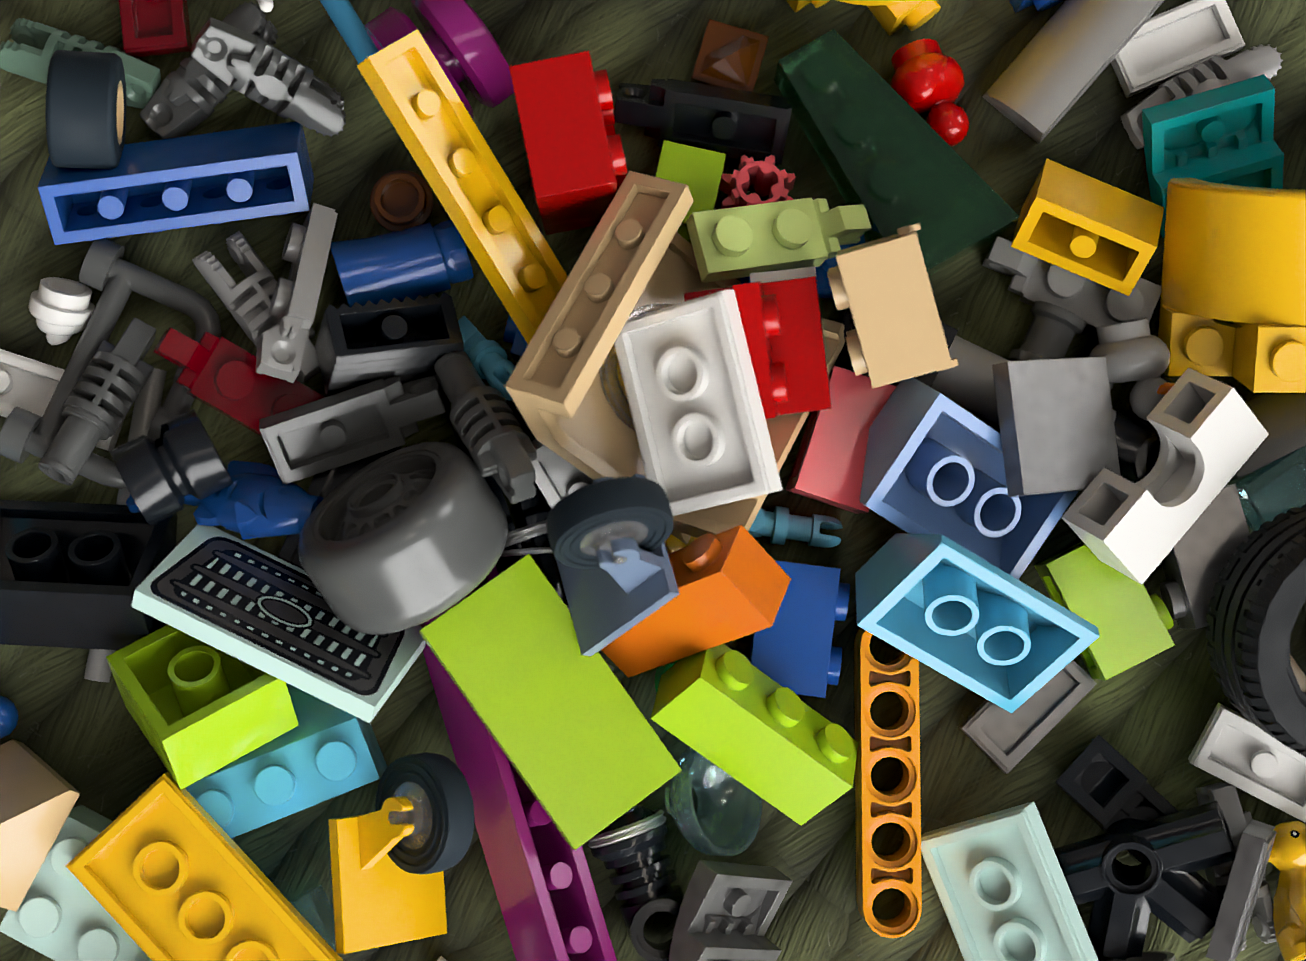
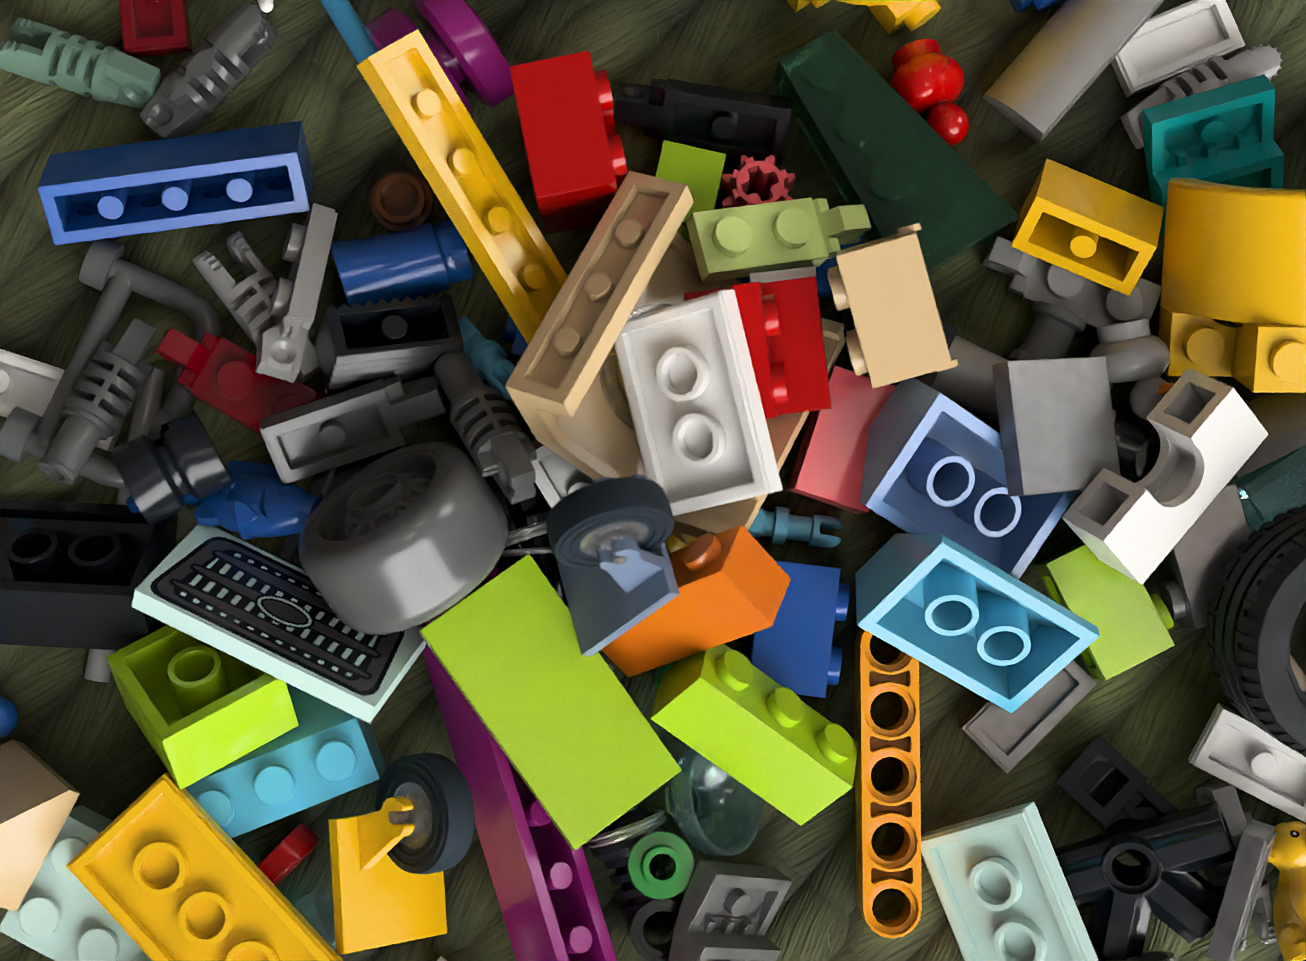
white plate [28,277,95,345] -> none
black wheel [45,50,126,169] -> none
dark grey hinge [191,17,346,137] -> none
reddish brown tile [691,19,769,92] -> none
none -> red tile [257,822,319,886]
none -> green plate [627,831,694,899]

